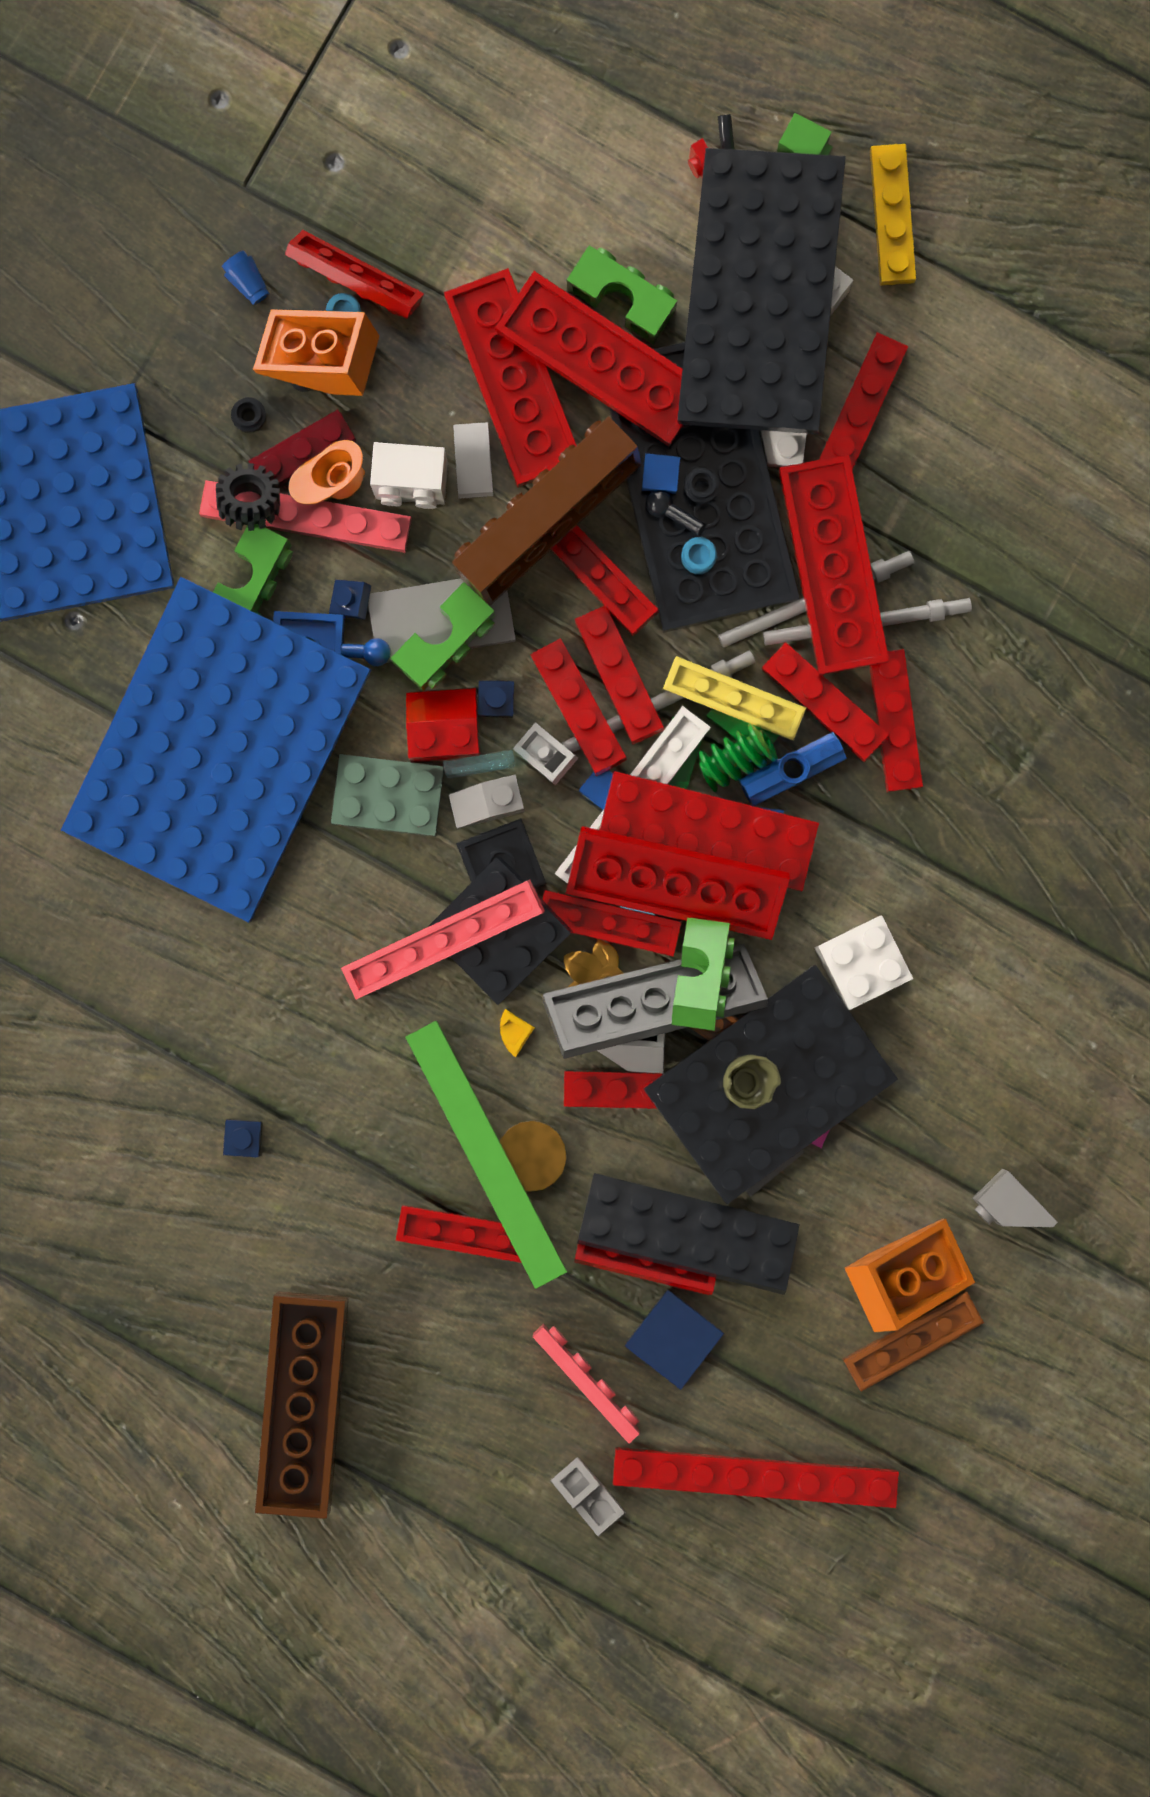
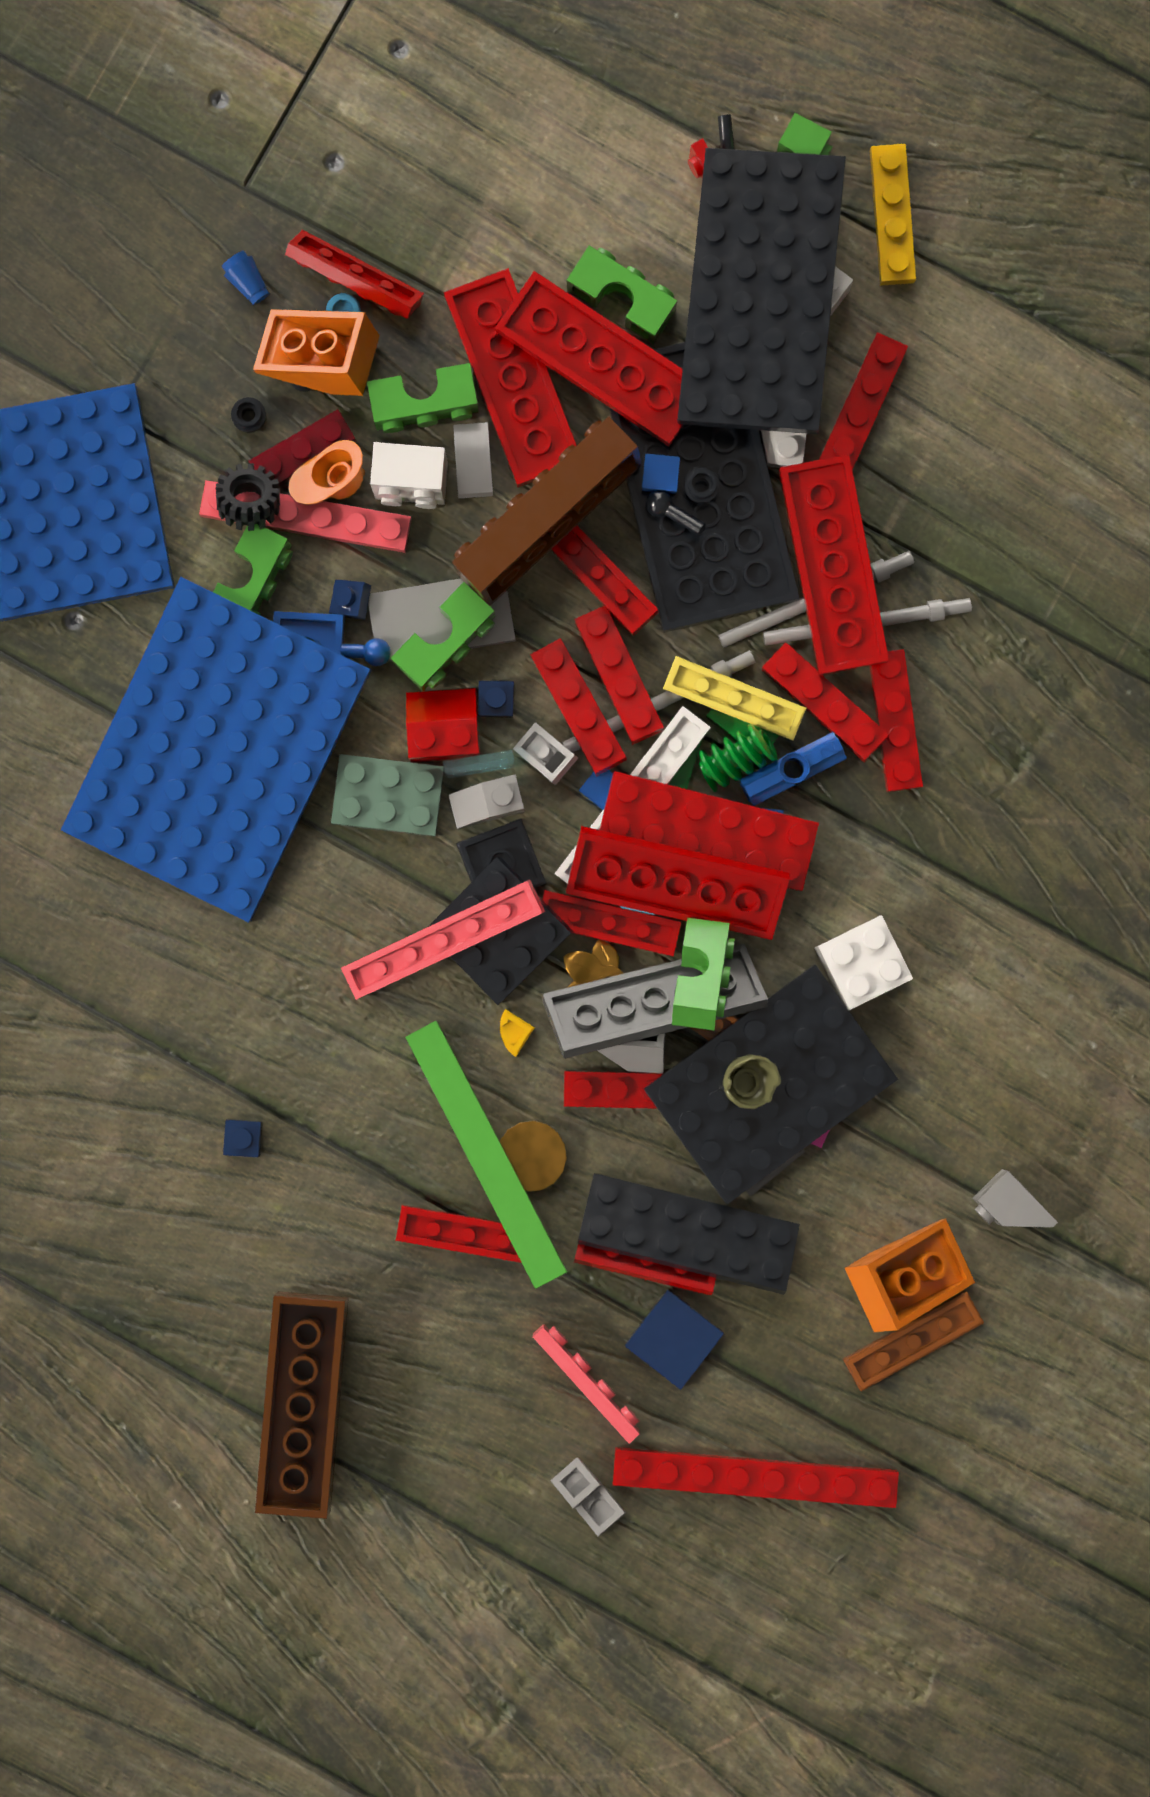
dark azure tile [681,537,717,574] -> none
none -> bright green arch [367,363,479,433]

